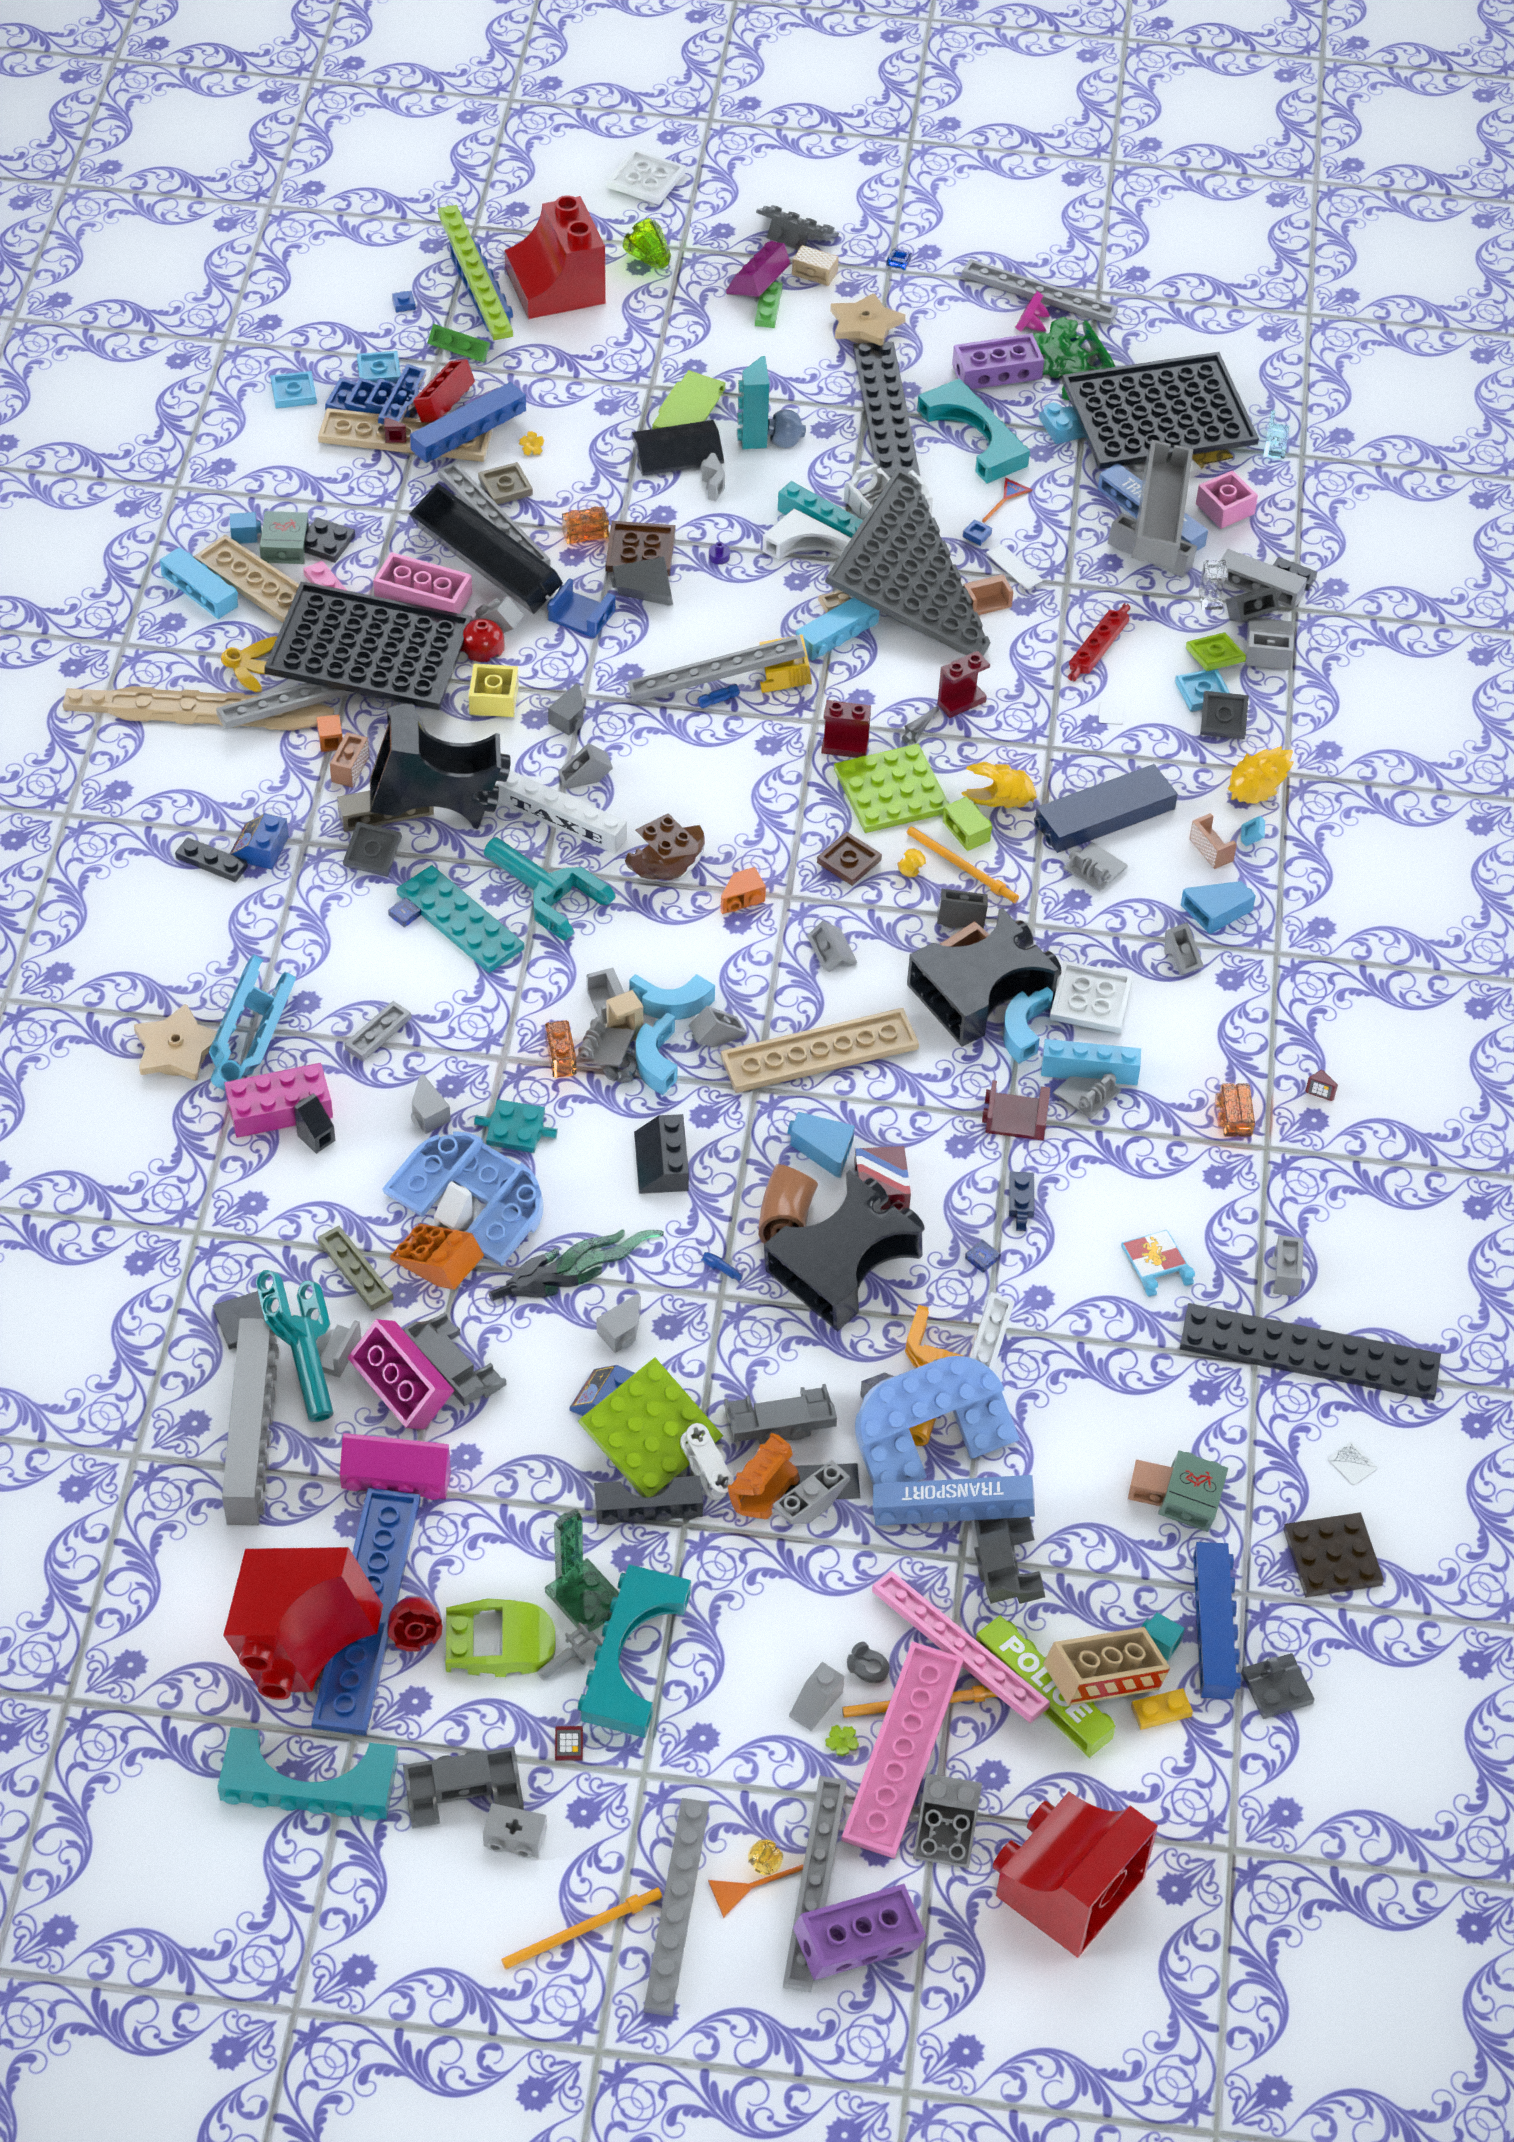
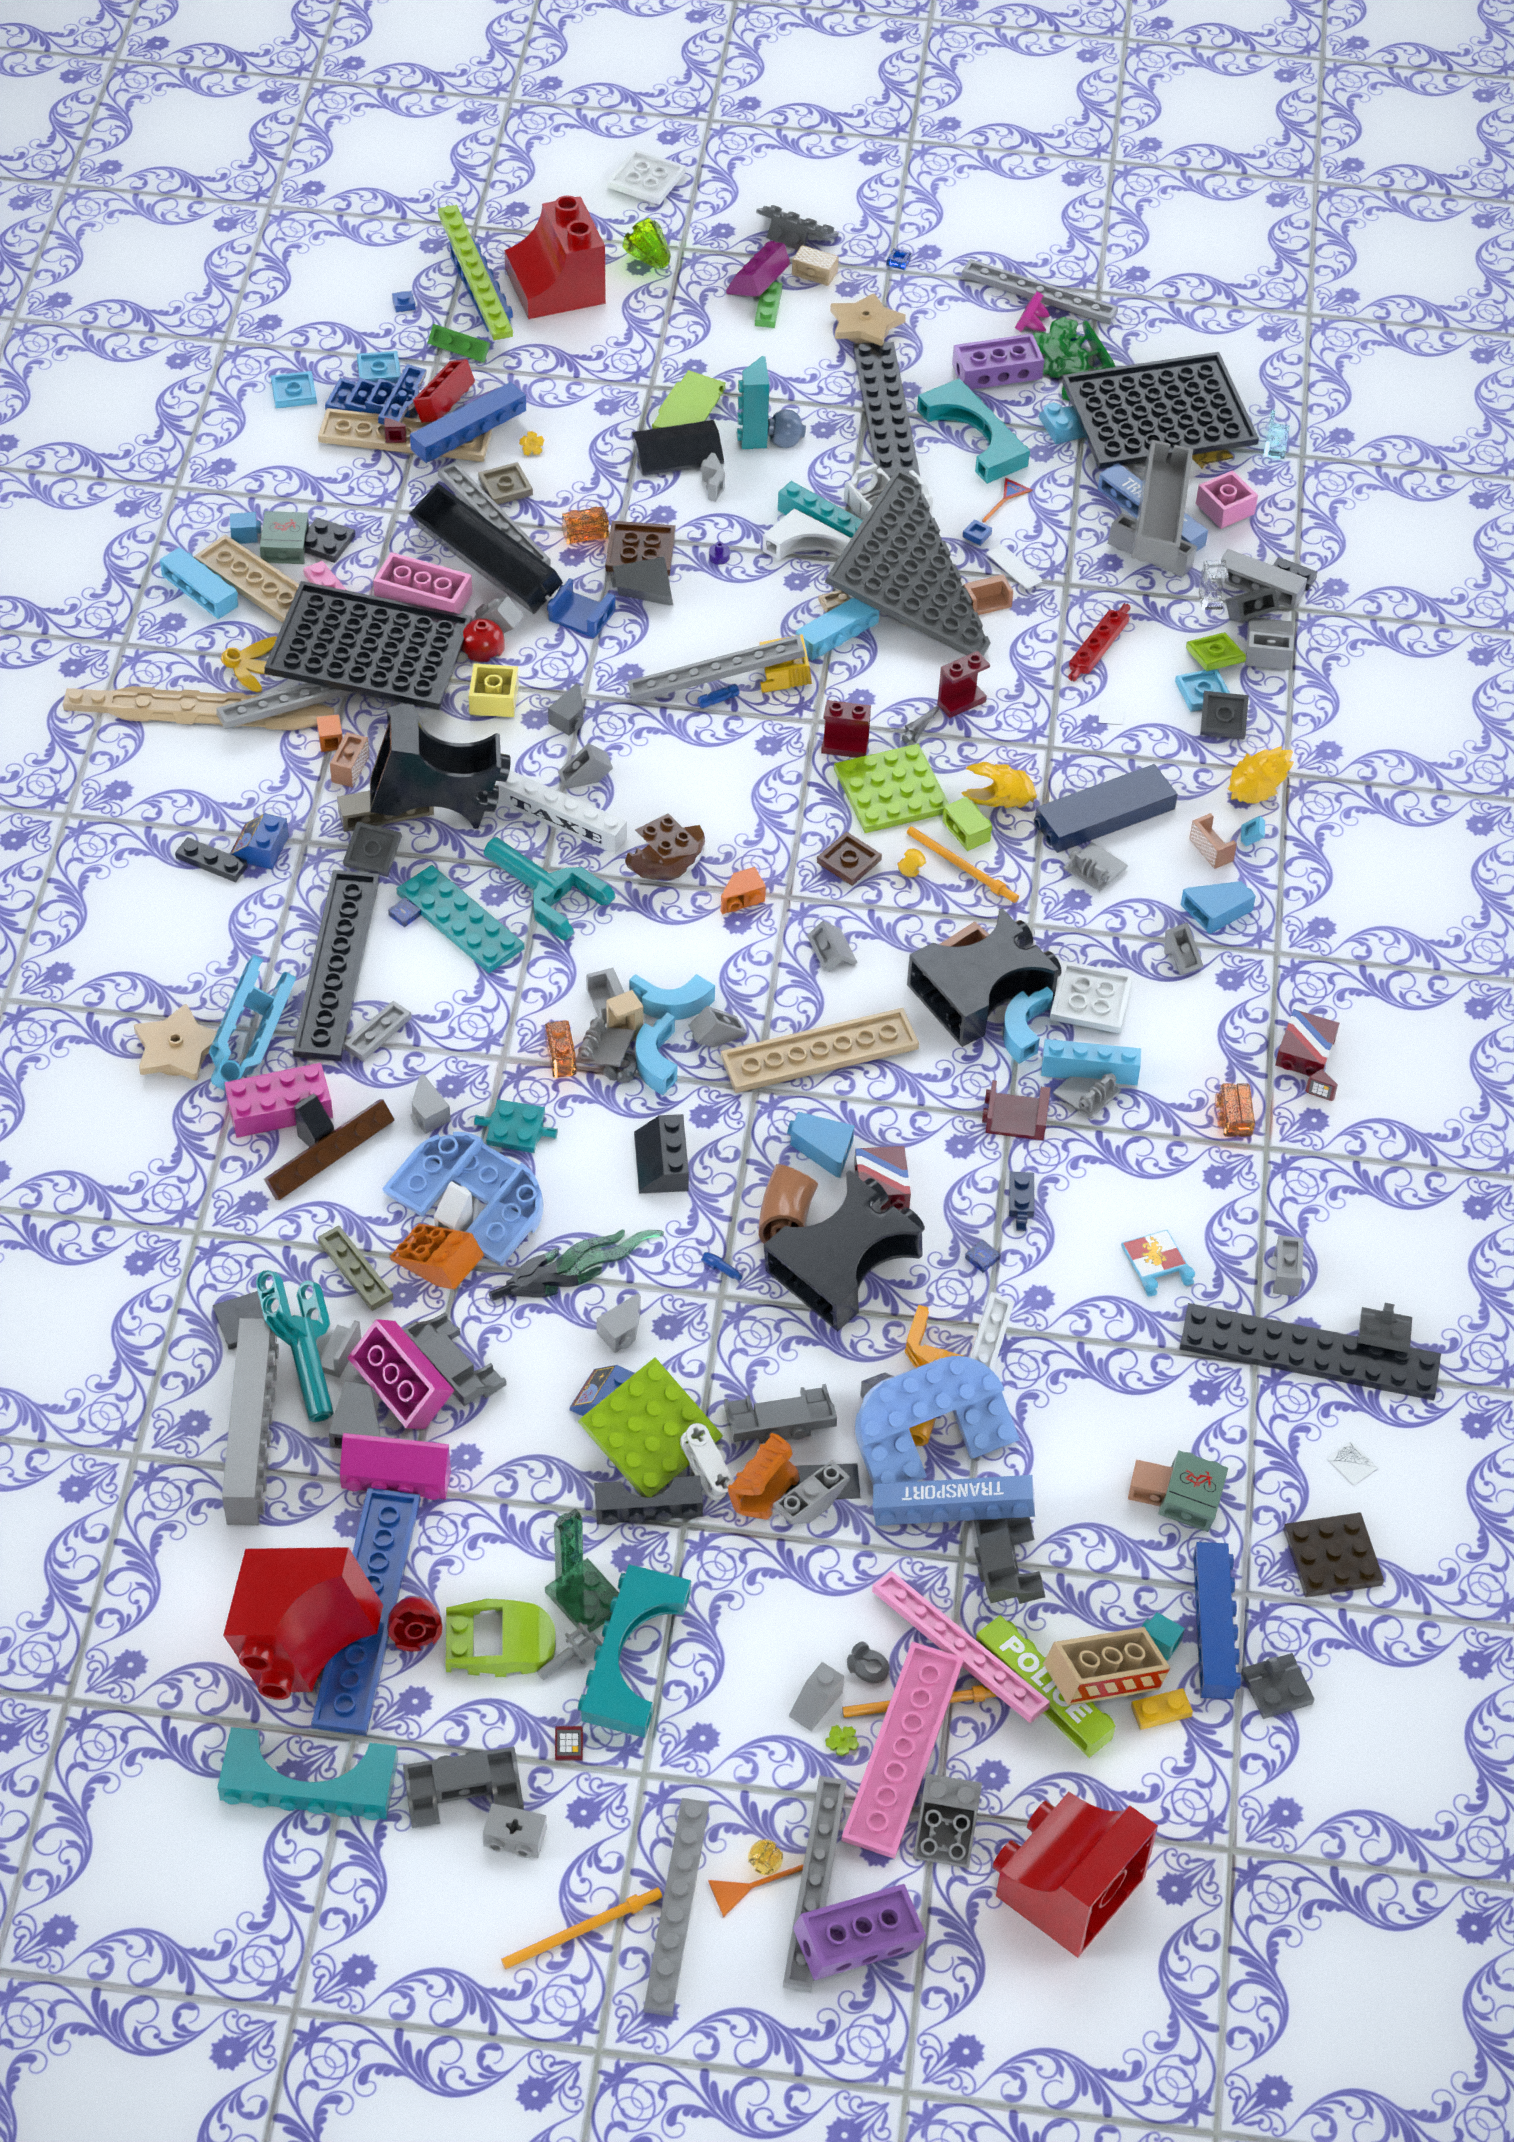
dark grey brick [937,888,988,929] -> none
none -> reddish brown plate [264,1099,395,1200]
none -> plate [293,870,380,1061]
none -> slope [329,1381,381,1449]
none -> panel [1275,1009,1340,1077]
none -> dark grey hinge [1357,1302,1413,1353]

